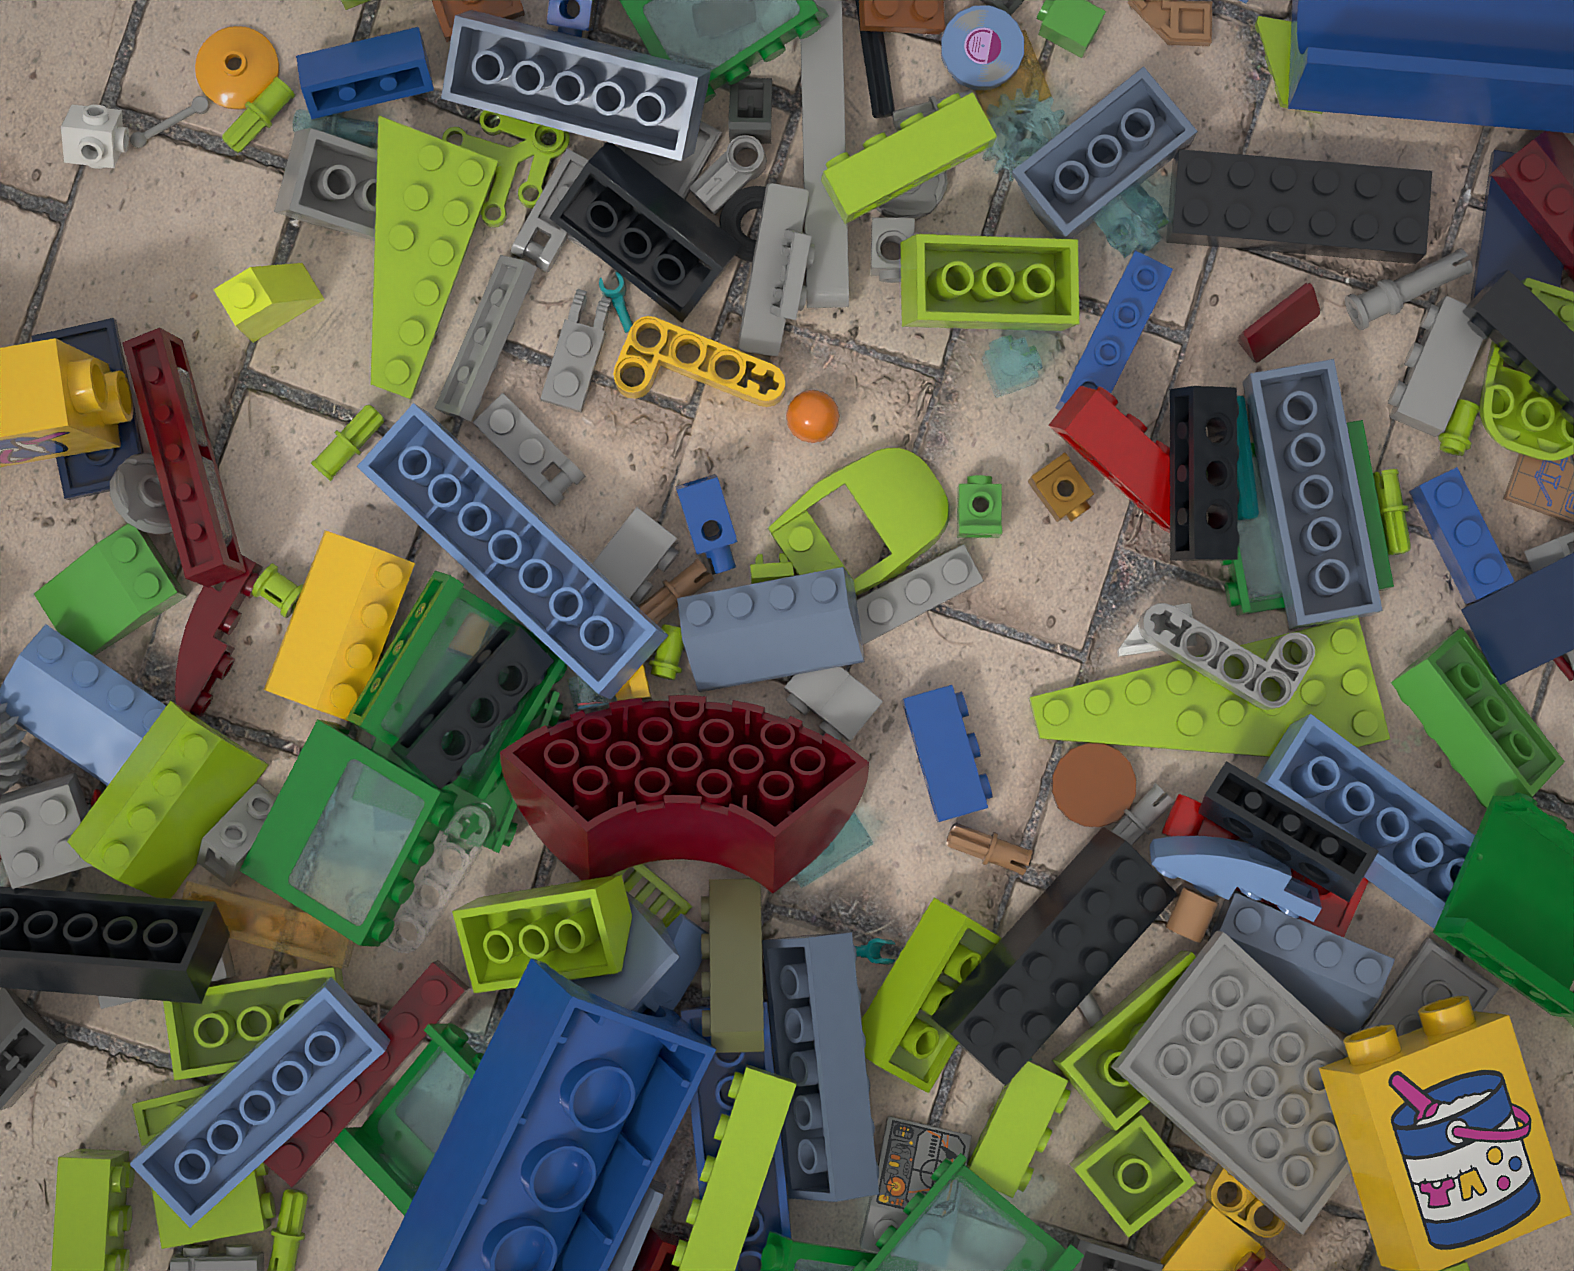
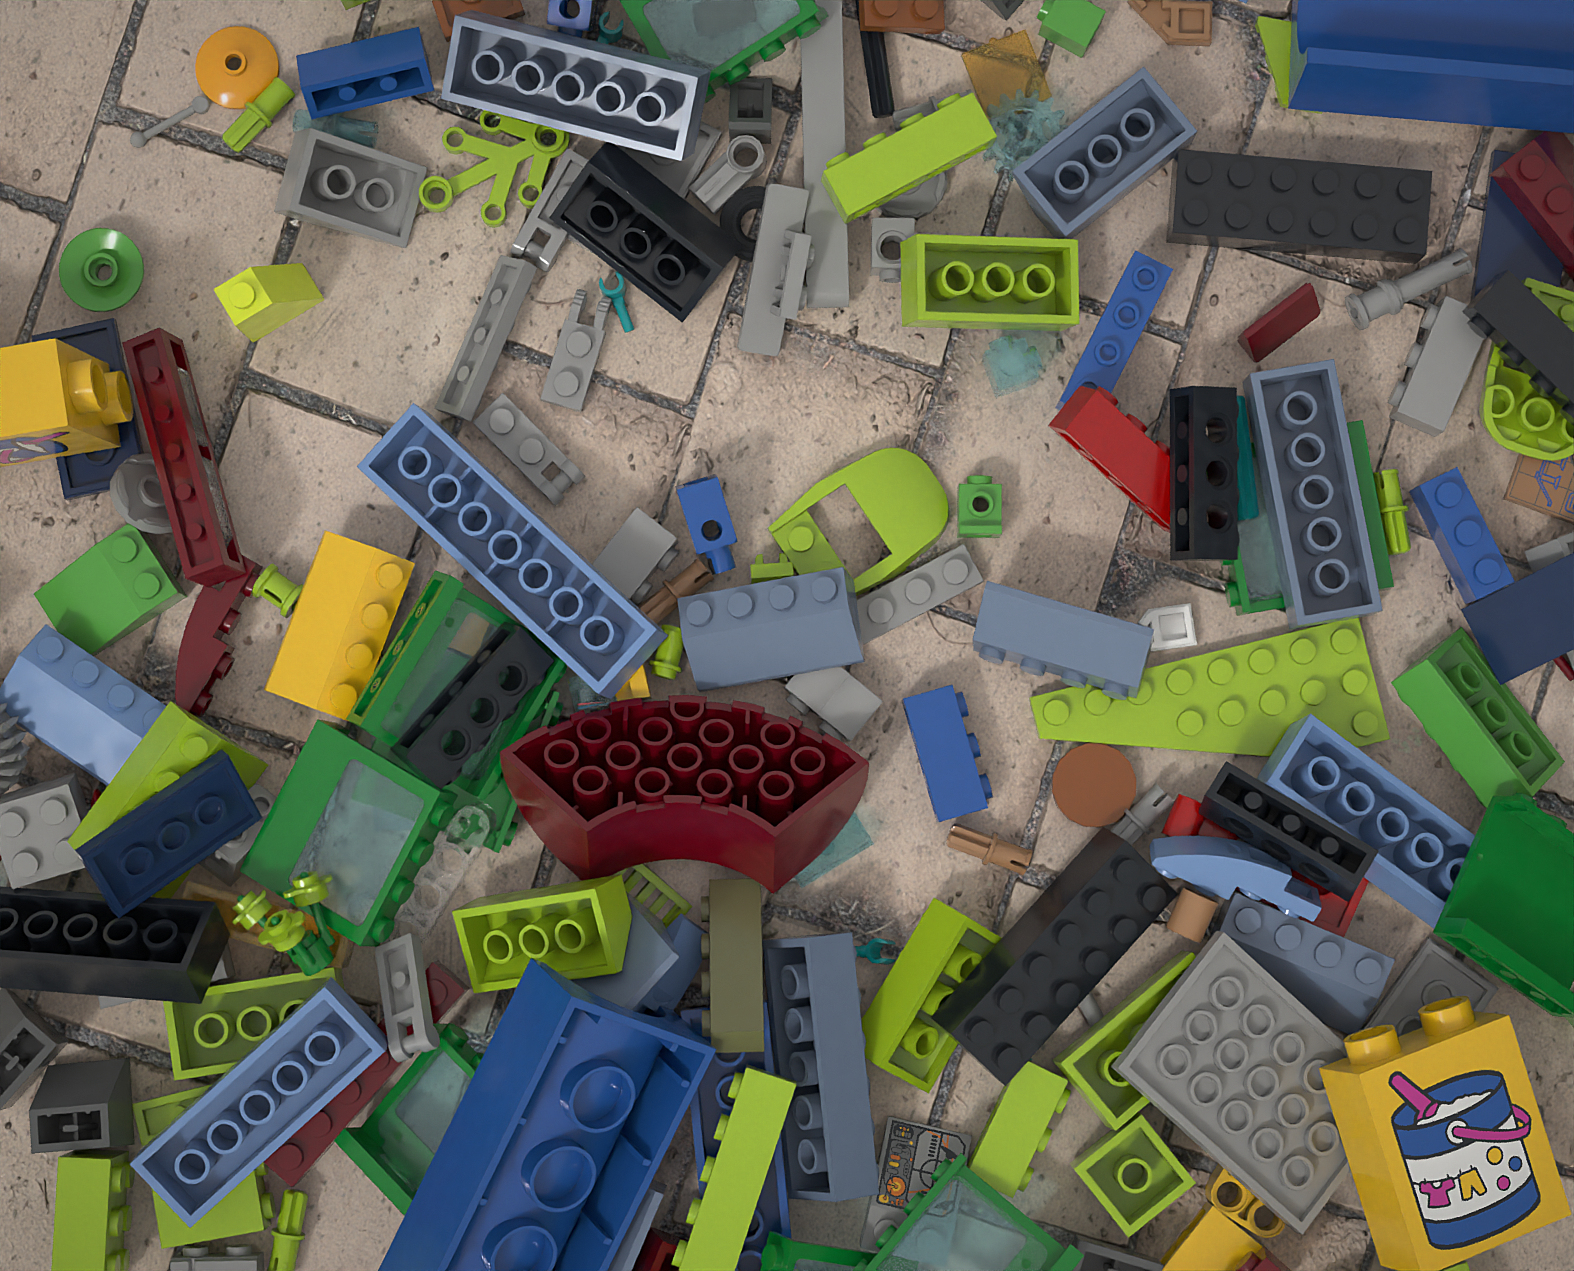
white brick [61,104,129,169] -> none
lime axle [311,404,385,481] -> none
lime wing [371,116,499,399] -> none
yellow beam [613,316,786,407] -> none
orange piece [786,390,840,443] -> none
medium blue tile [941,5,1024,90] -> none
pearl gold brick [1028,452,1094,522] -> none
clear light blue brick [1093,183,1171,258] -> none
light grey beam [1138,603,1315,710] -> none
lime pin [1438,399,1480,456] -> none
none -> dark grey slope [29,1058,135,1154]
none -> bright green dish [59,228,144,312]
none -> dark blue tile [75,749,263,919]
none -> lime plant [232,871,336,976]
none -> light grey plate [375,933,440,1062]
none -> teal hand [596,11,624,44]
none -> sand blue slope [973,581,1154,700]

